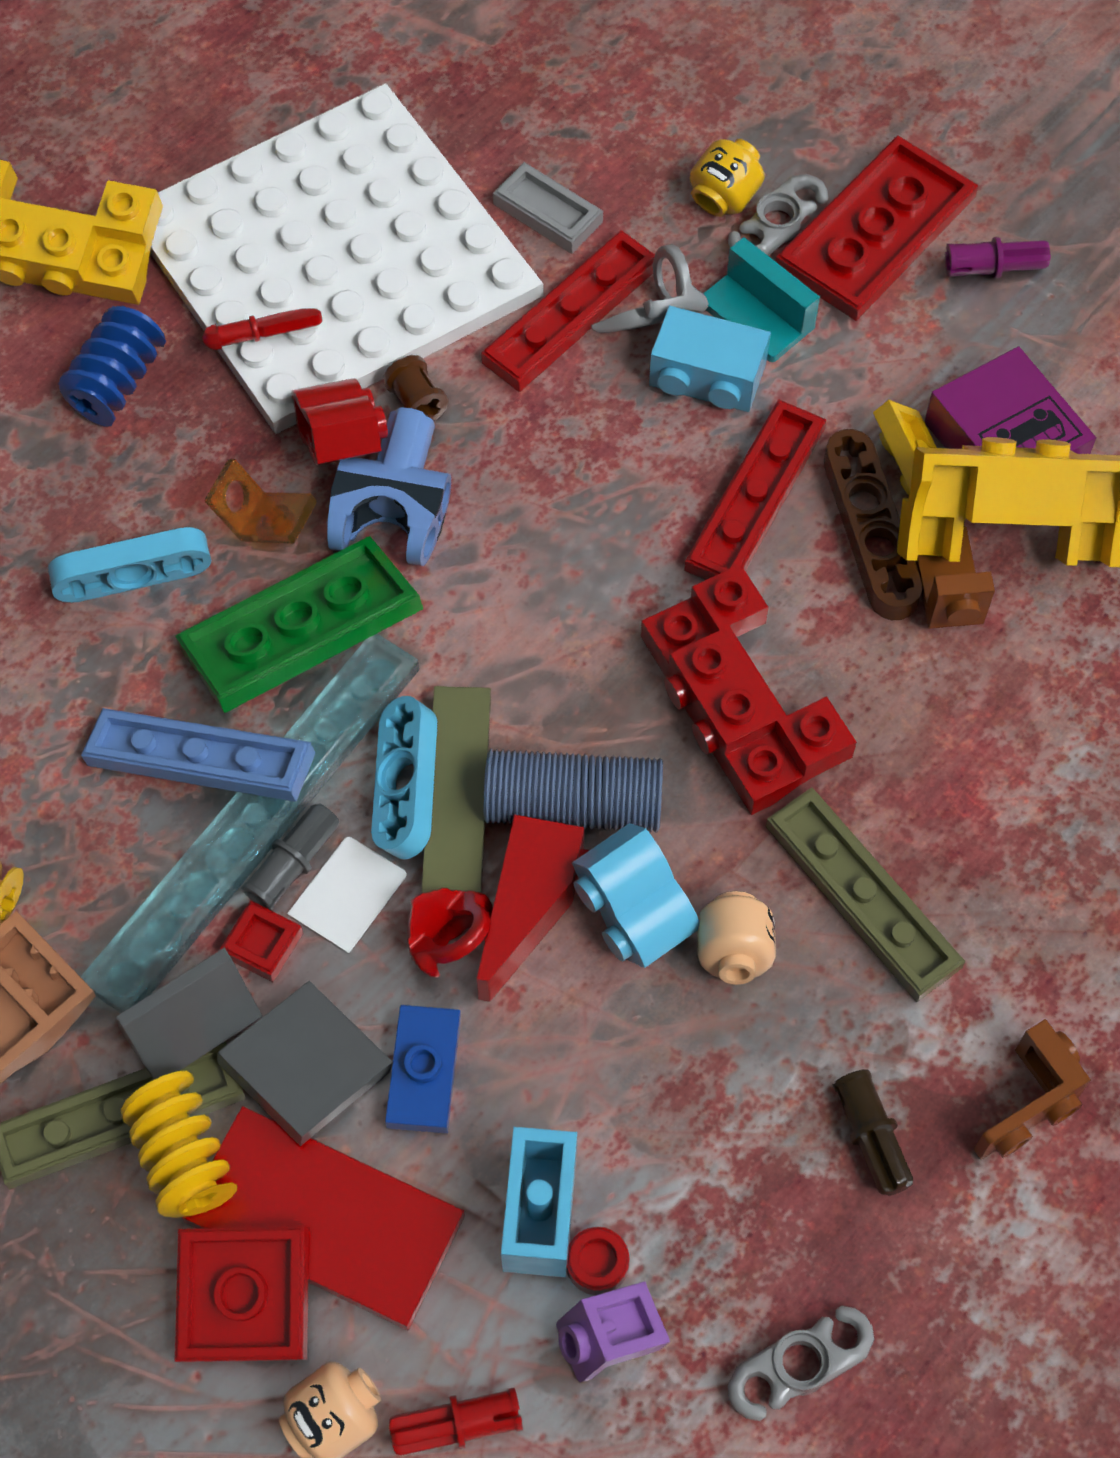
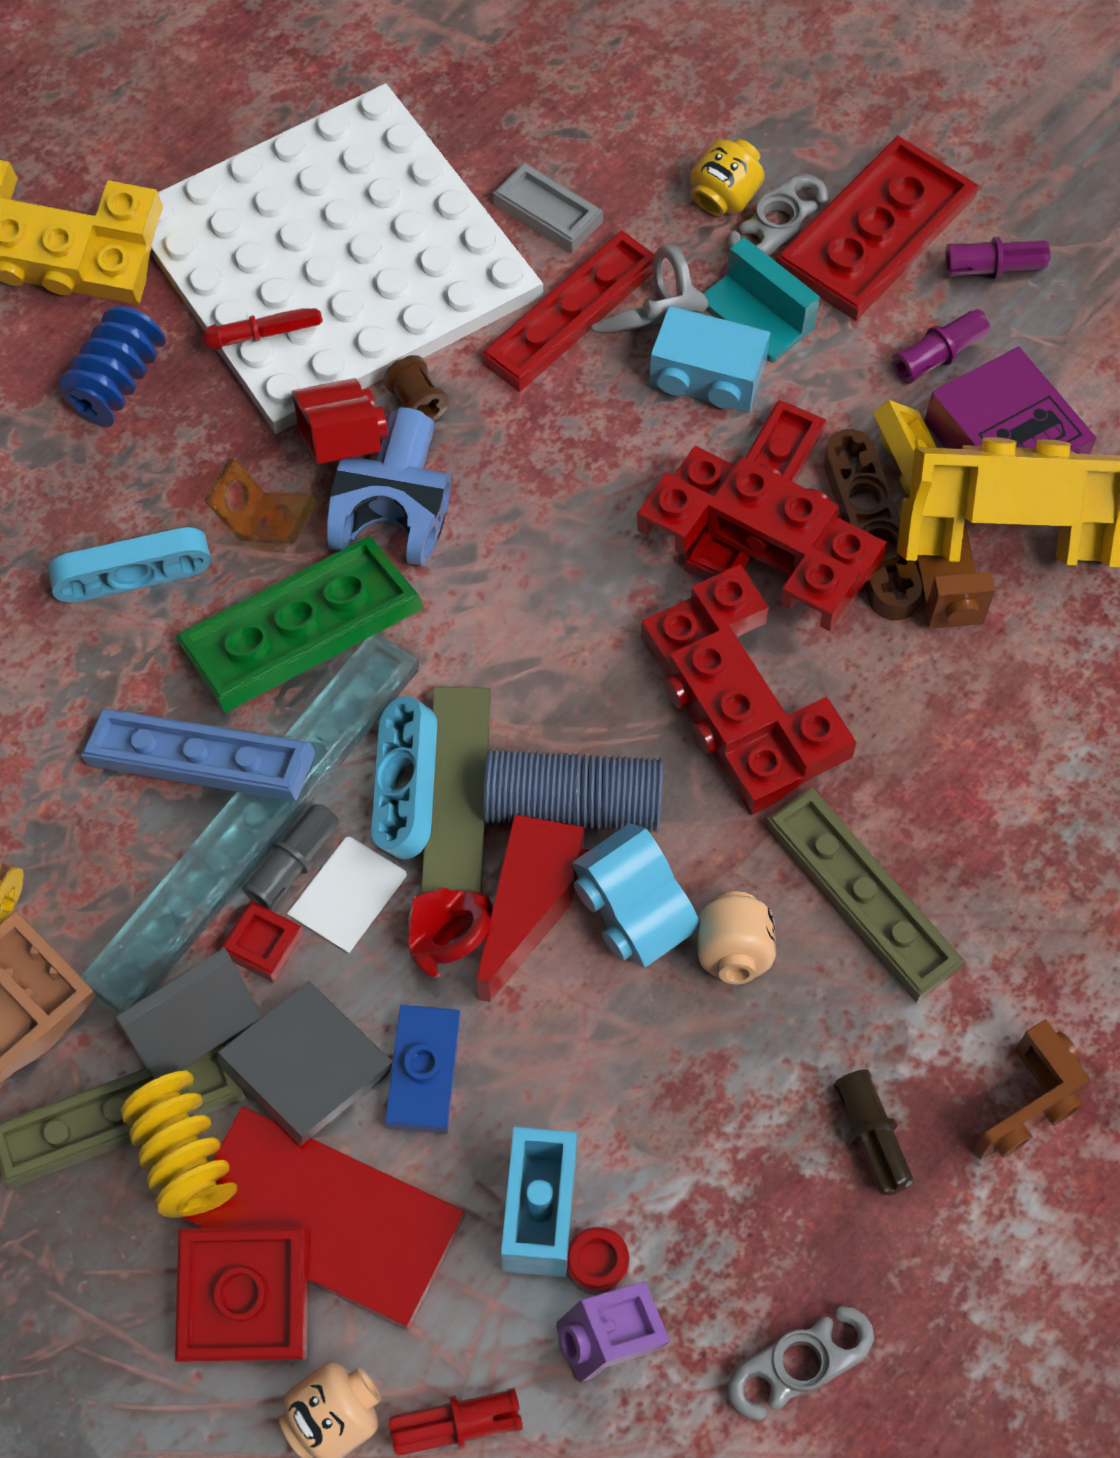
none -> red bracket [637,445,886,631]
none -> magenta axle [892,309,991,384]

